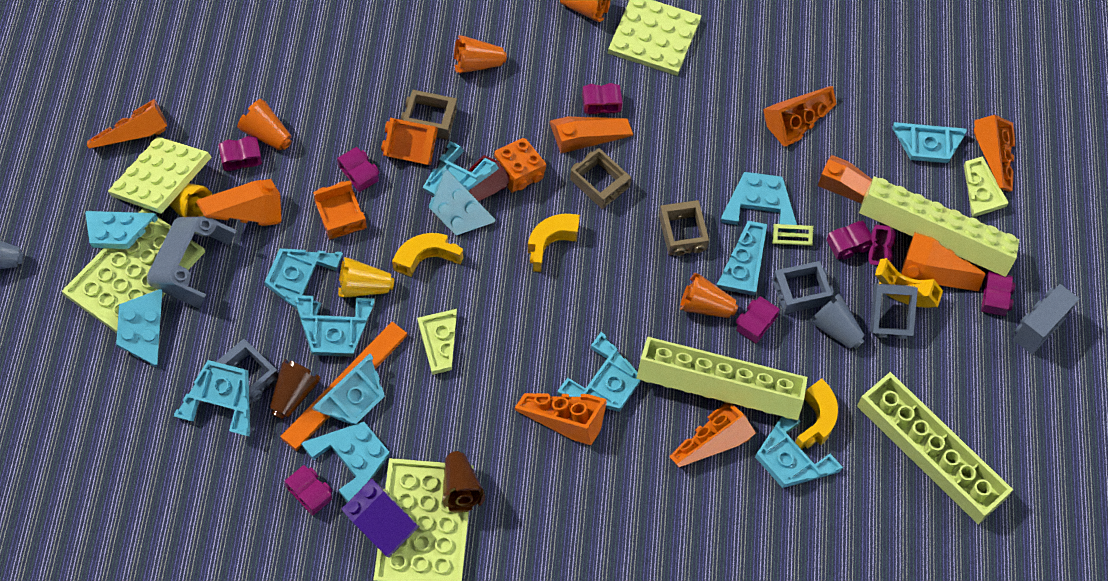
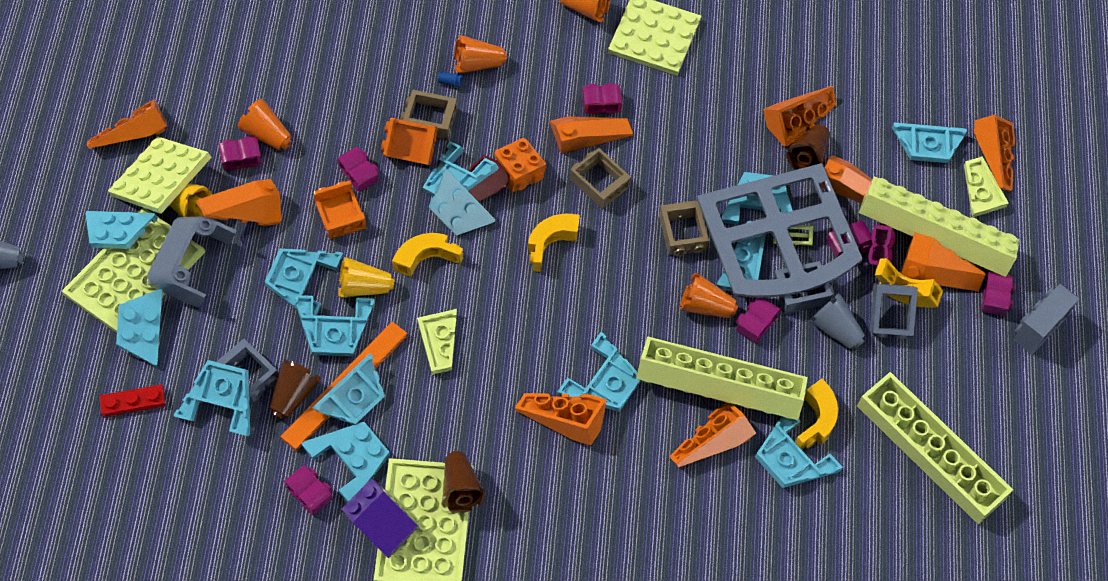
none -> red plate [99,384,166,417]
none -> blue pin [438,71,463,87]
none -> sand blue window [697,163,862,298]
none -> reddish brown cone [786,124,830,169]

